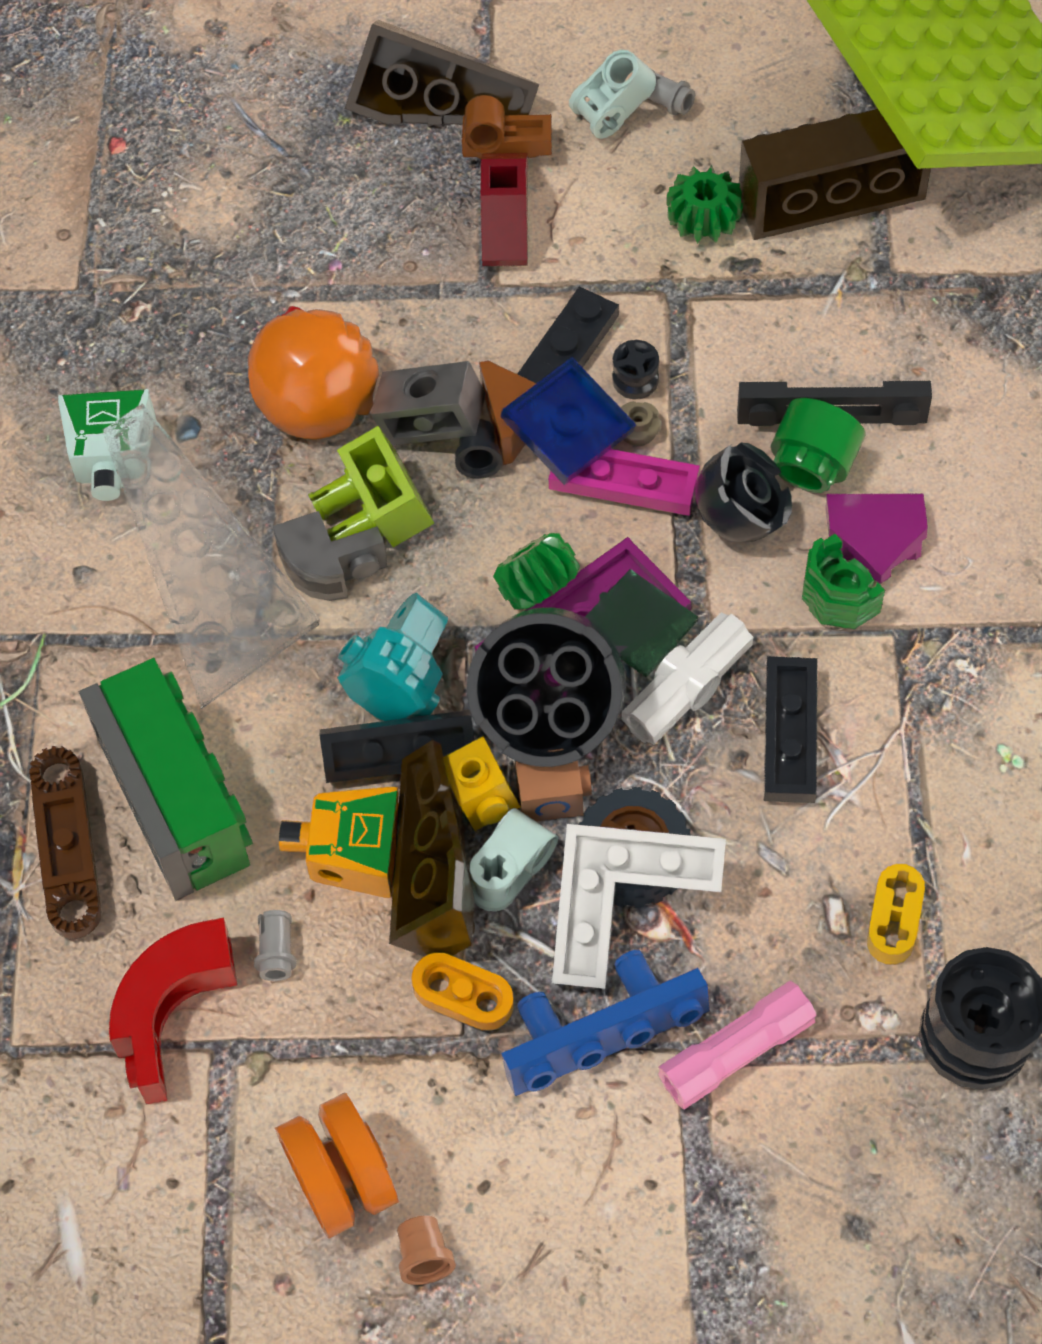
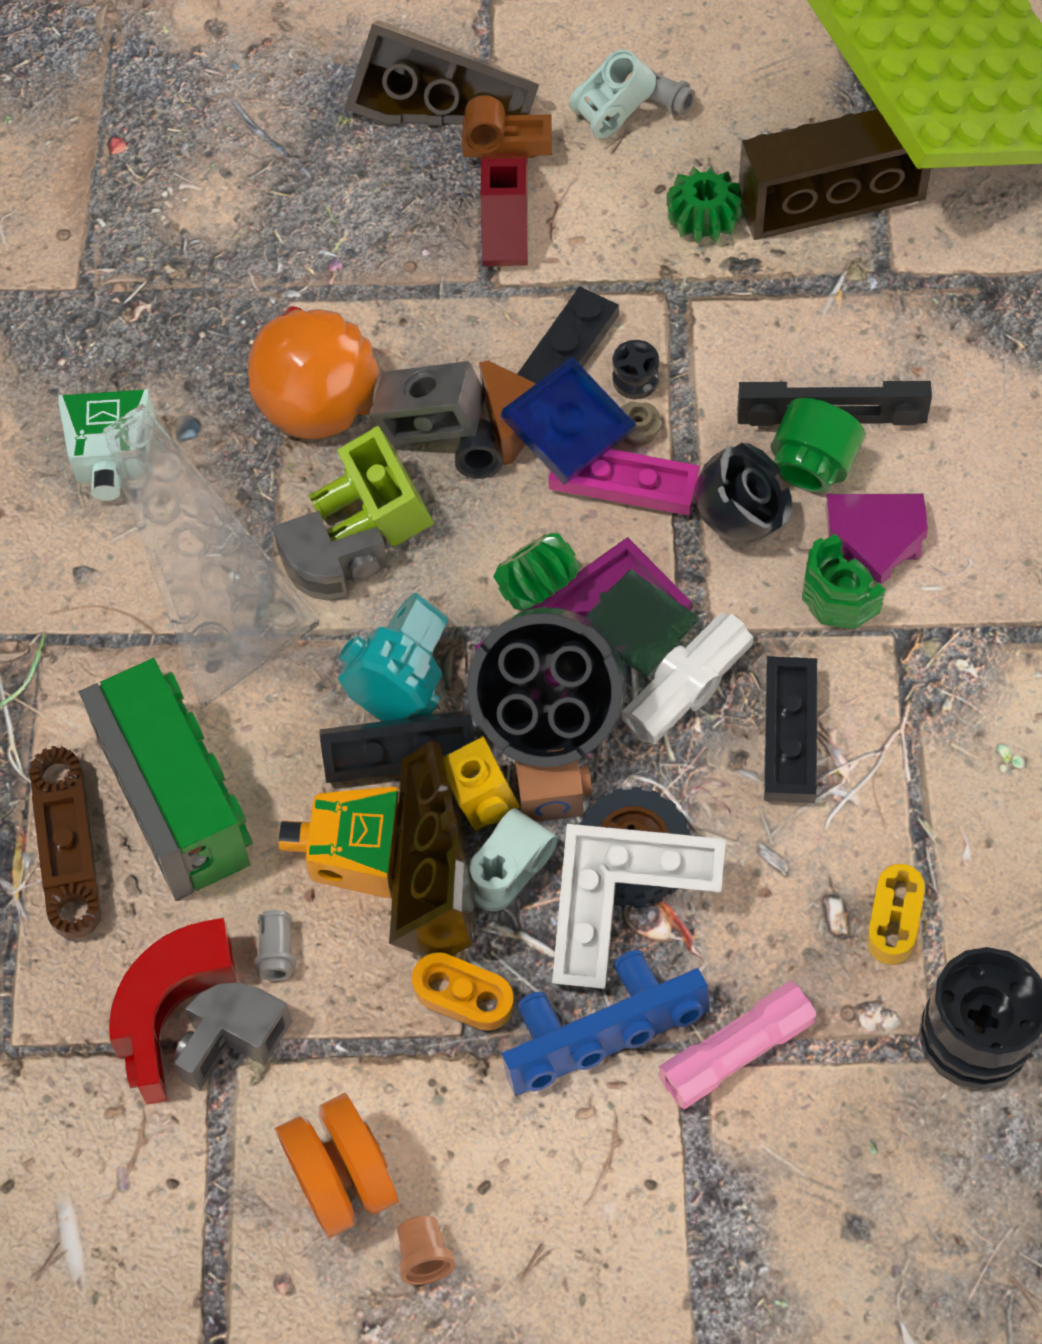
none -> flat silver brick [174,982,292,1091]

